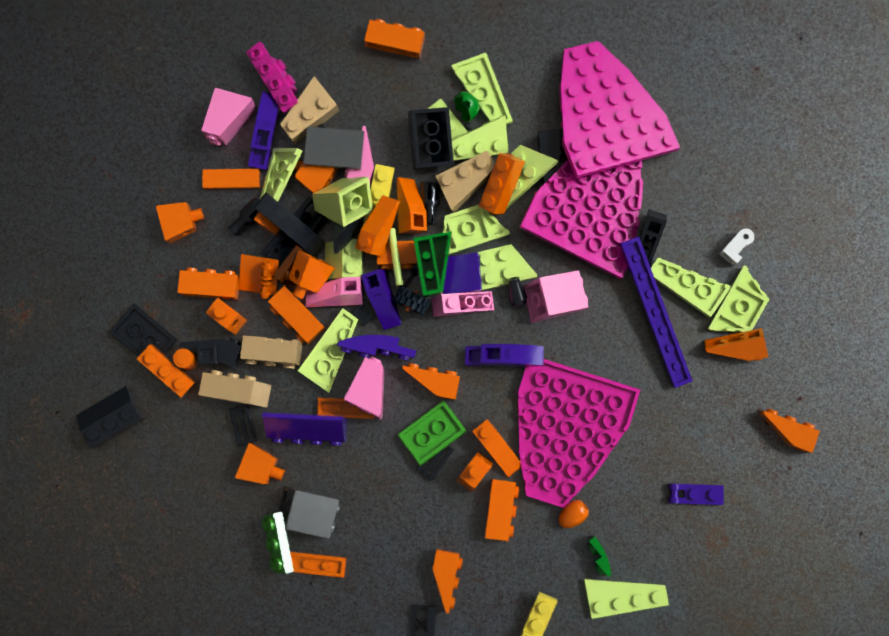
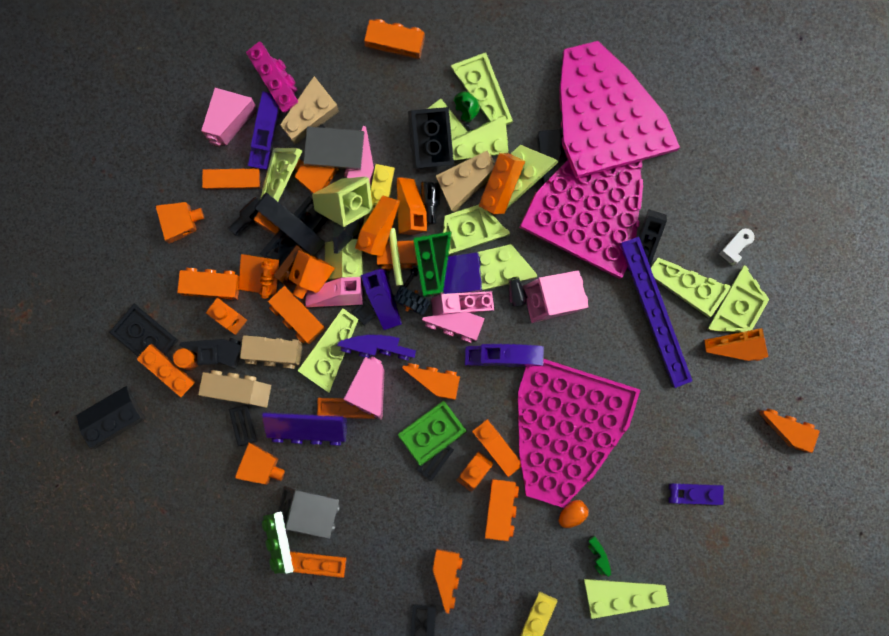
none -> bright pink slope [422,312,485,343]

